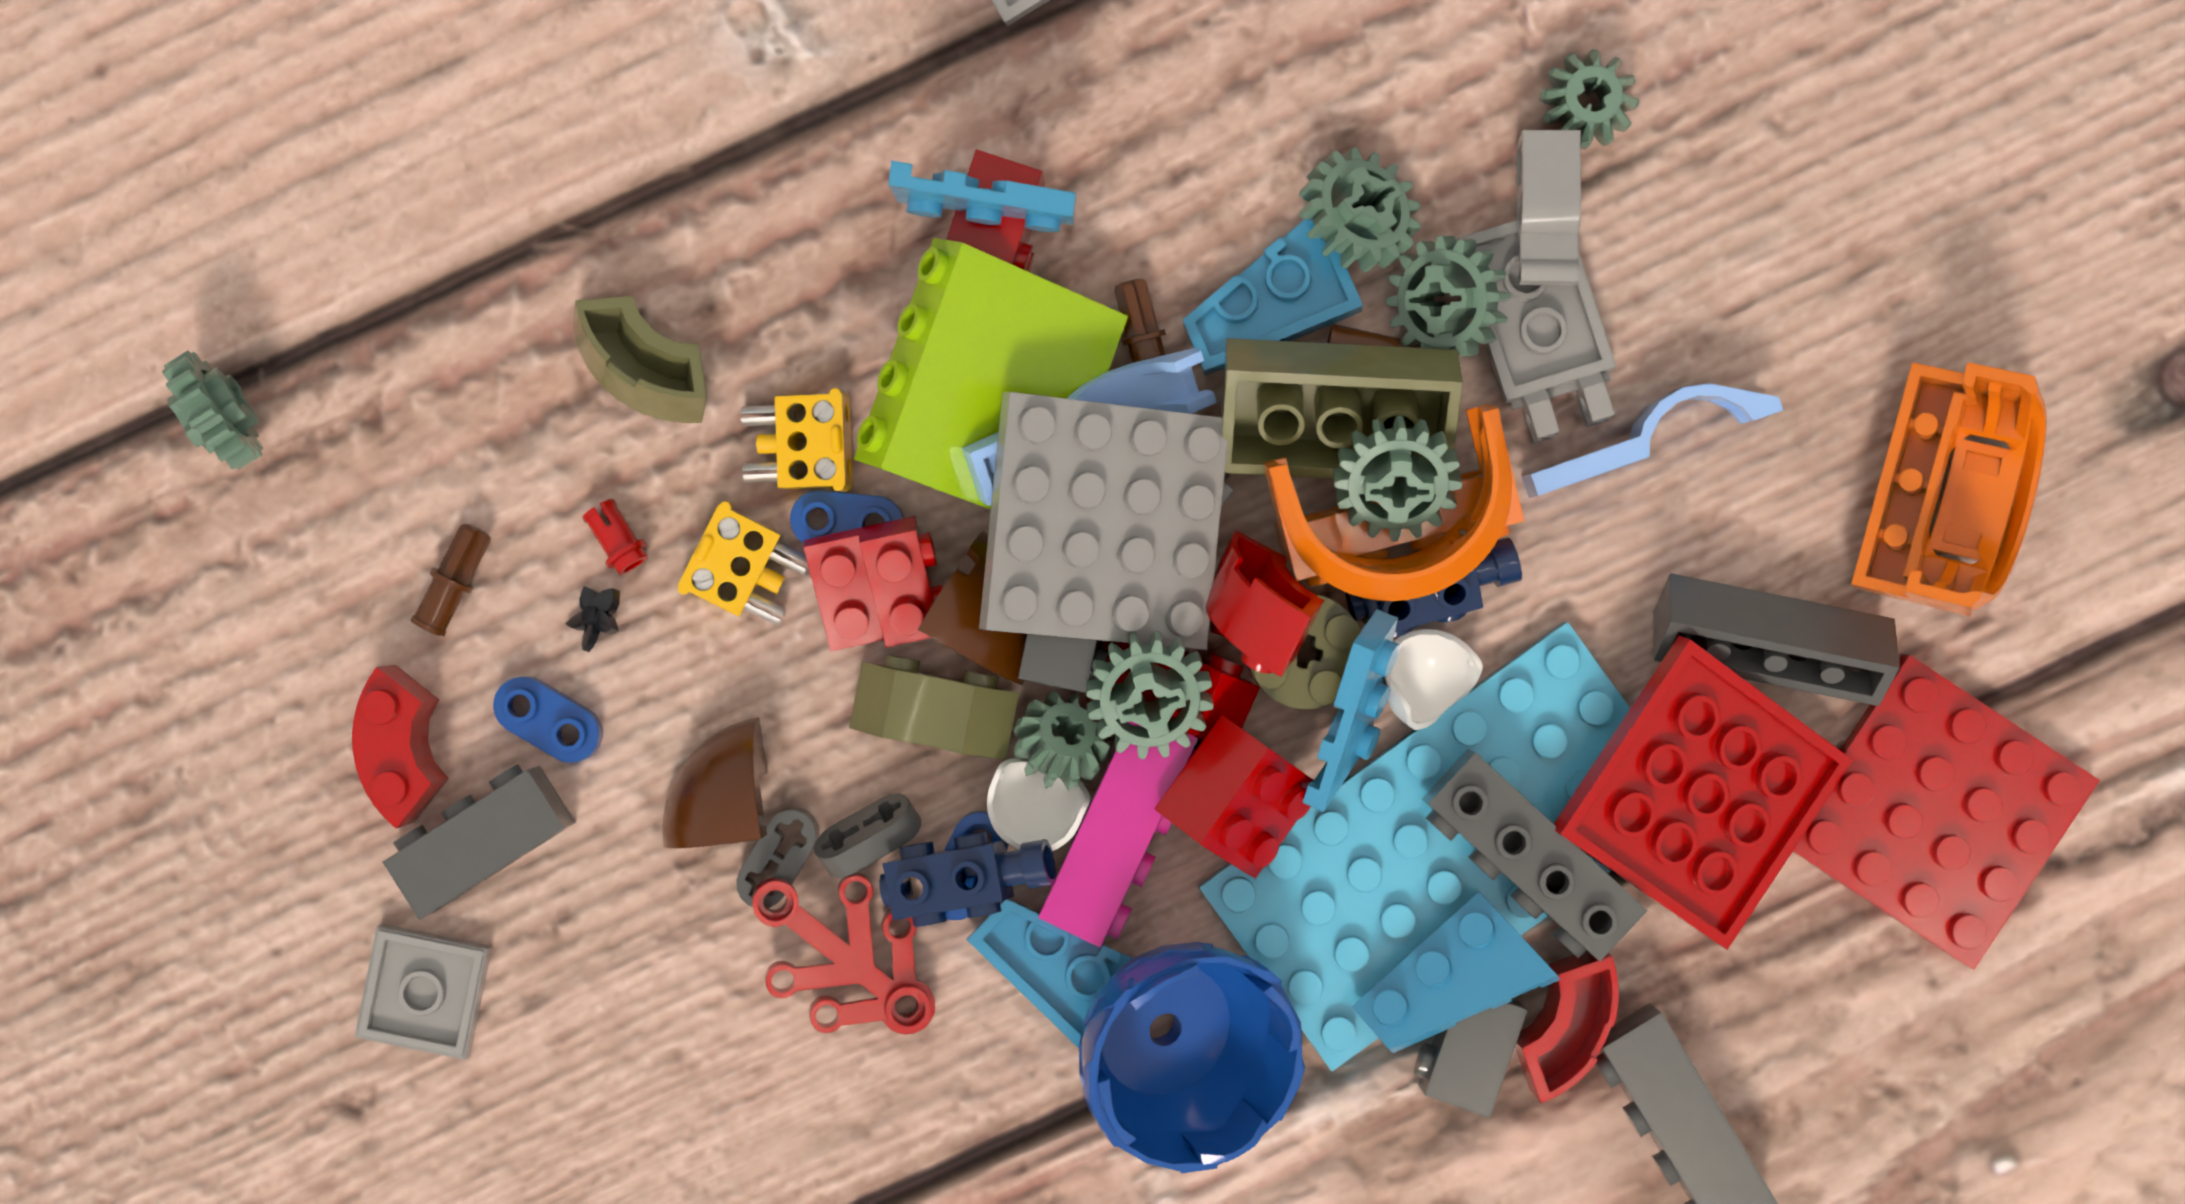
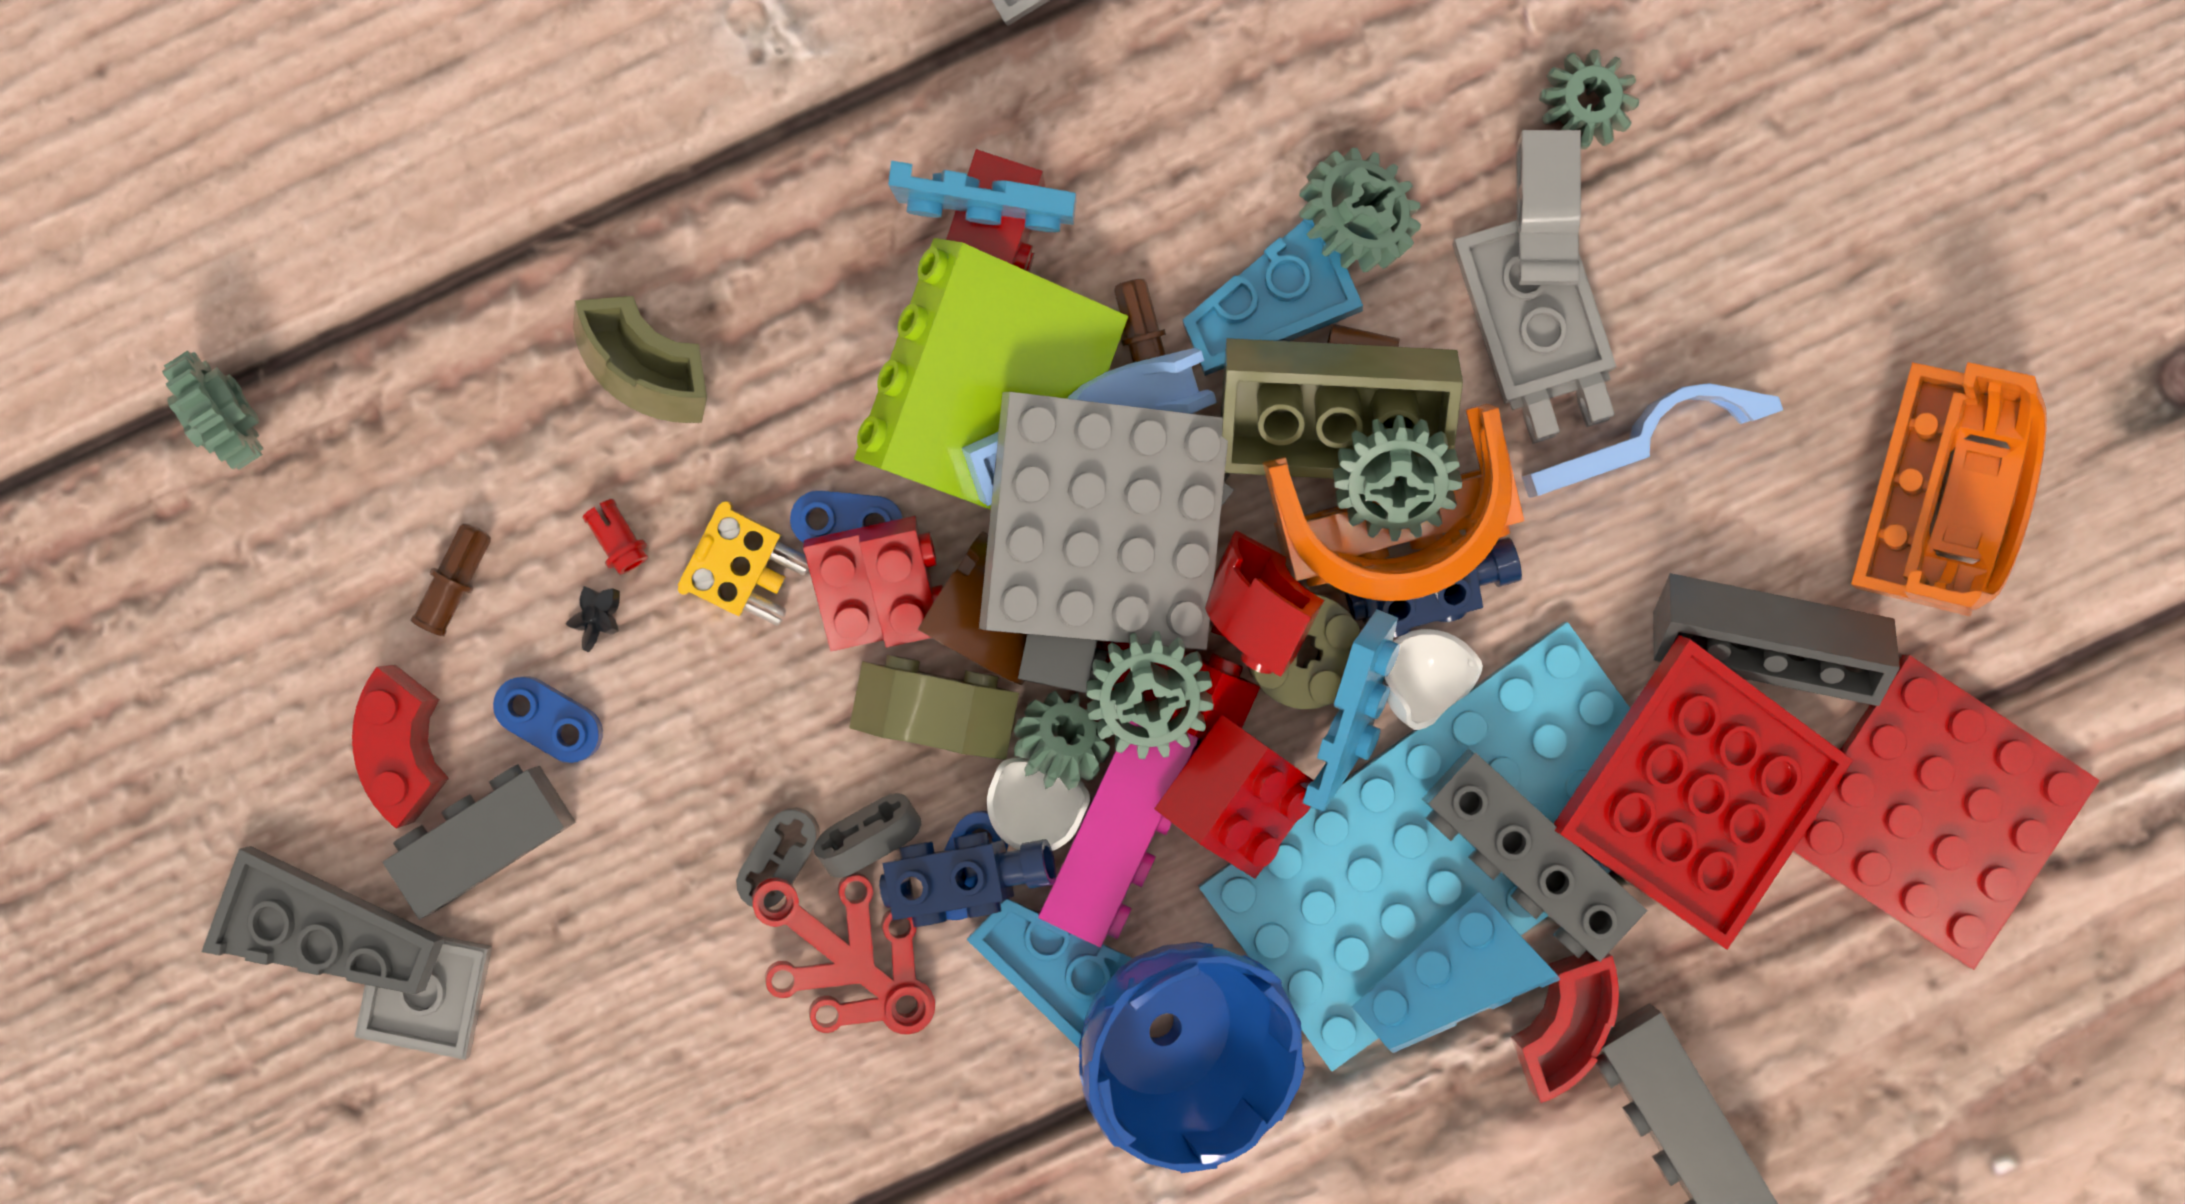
reddish brown brick [662,717,768,848] -> none
yellow piece [740,388,853,493] -> none
sand green gear [1386,236,1511,357] -> none
brick [1414,998,1528,1118] -> none
none -> dark grey wing [201,846,445,995]

